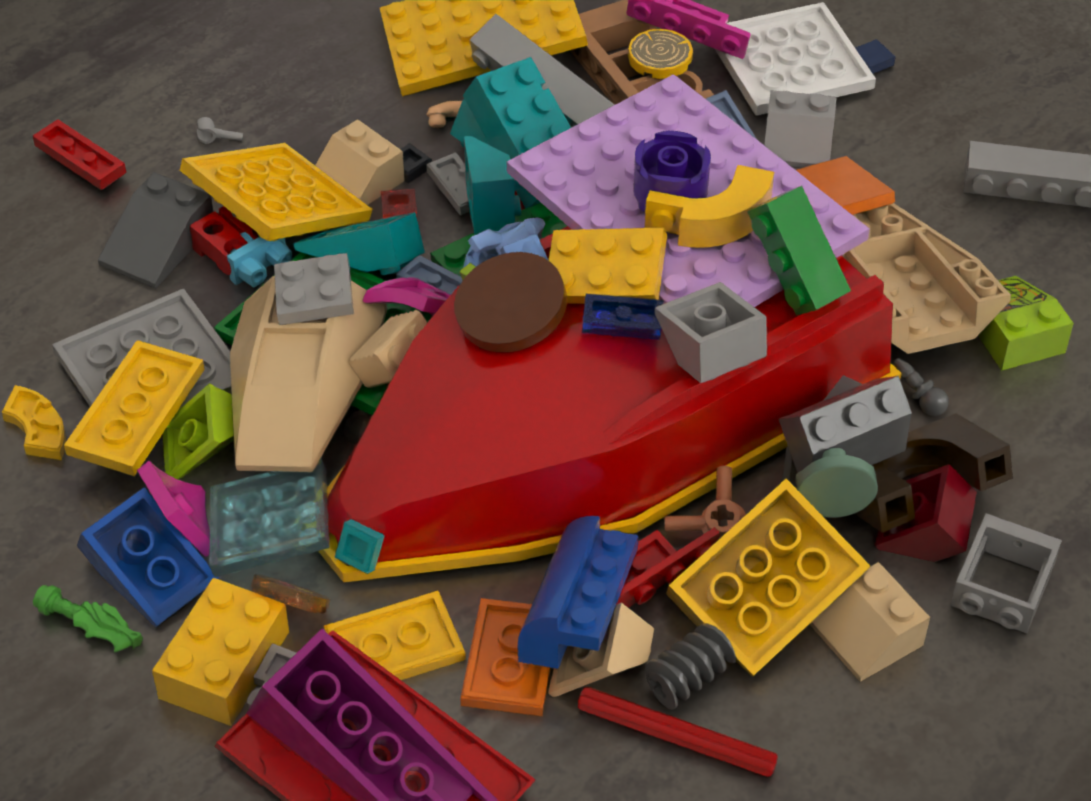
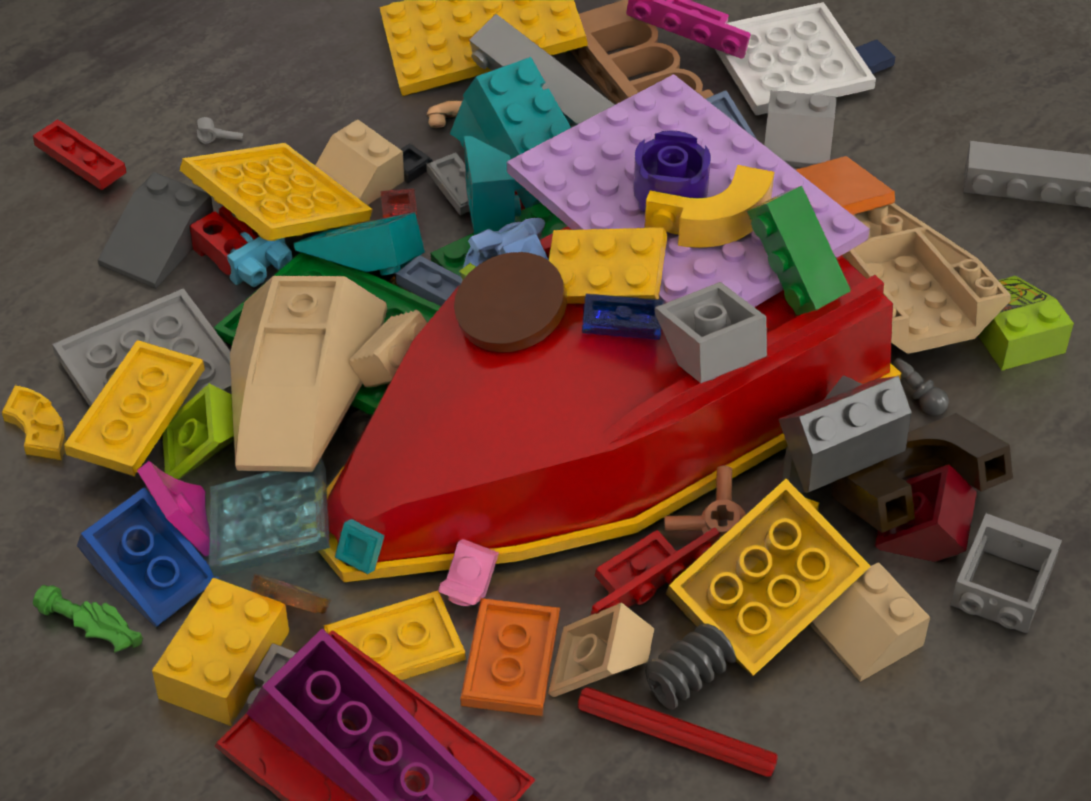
light grey plate [274,253,354,325] -> none
dark pink plate [363,277,450,316] -> none
blue brick [518,516,638,669] -> none
tile [628,29,693,79] -> none
sand green tile [795,448,878,518] -> none
none -> bright pink bracket [438,539,499,606]

